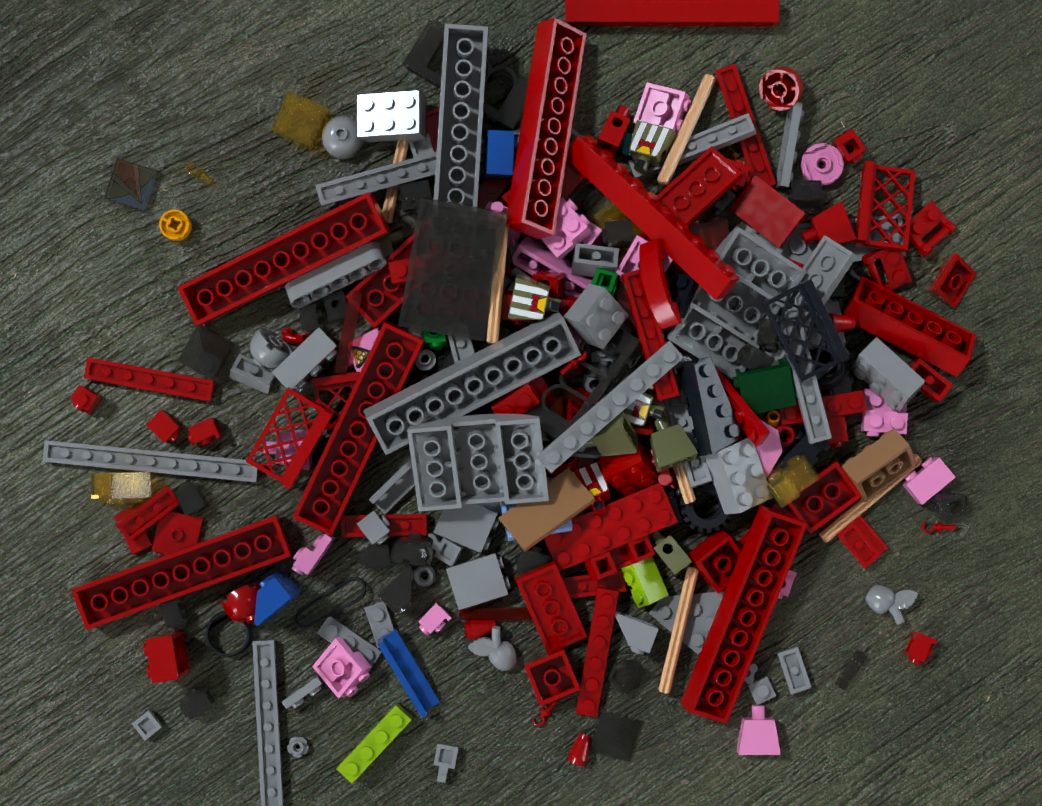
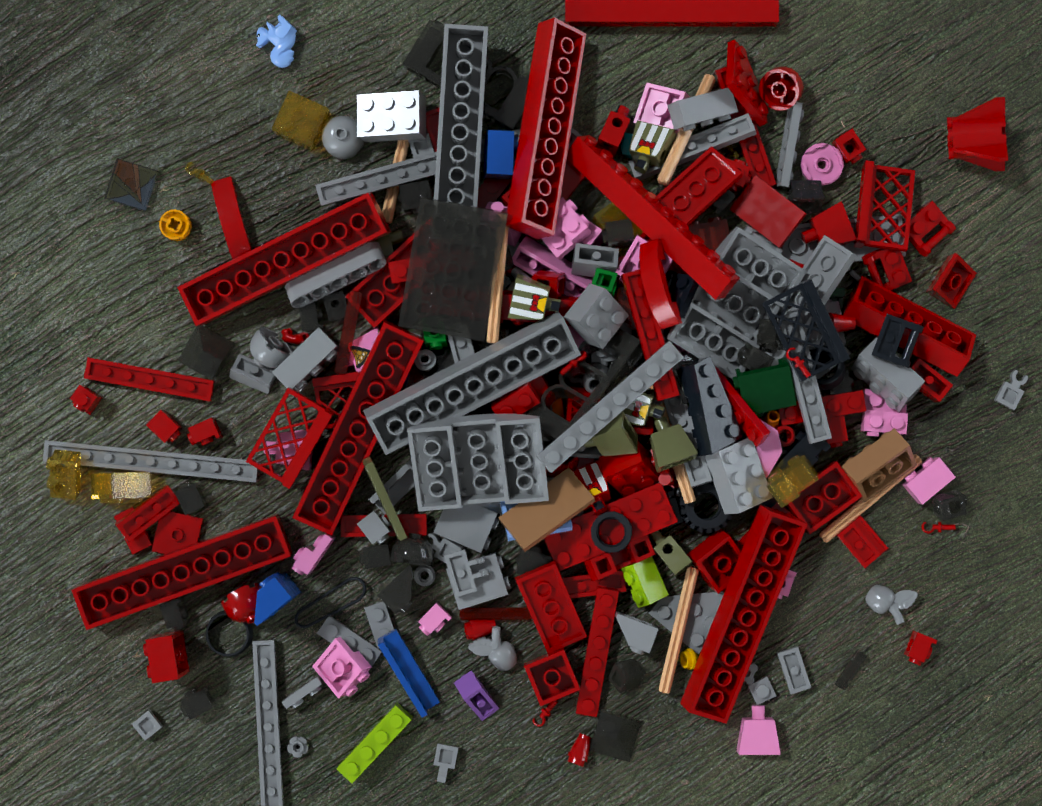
none -> clear yellow brick [46,449,81,500]
none -> red slope [211,176,252,260]
none -> light blue animal [256,15,297,68]
none -> olive tile [362,457,407,541]
none -> light grey hinge [444,549,490,597]
none -> medium lavender slope [454,670,500,721]
none -> black tyre [591,511,632,553]
none -> light grey brick [667,88,738,132]
none -> yellow plate [680,648,698,670]
none -> red plate [726,39,769,127]
none -> red hand [786,347,811,378]
none -> black plate [871,314,924,368]
none -> red brick [947,97,1008,172]
none -> light grey plate [994,370,1028,410]

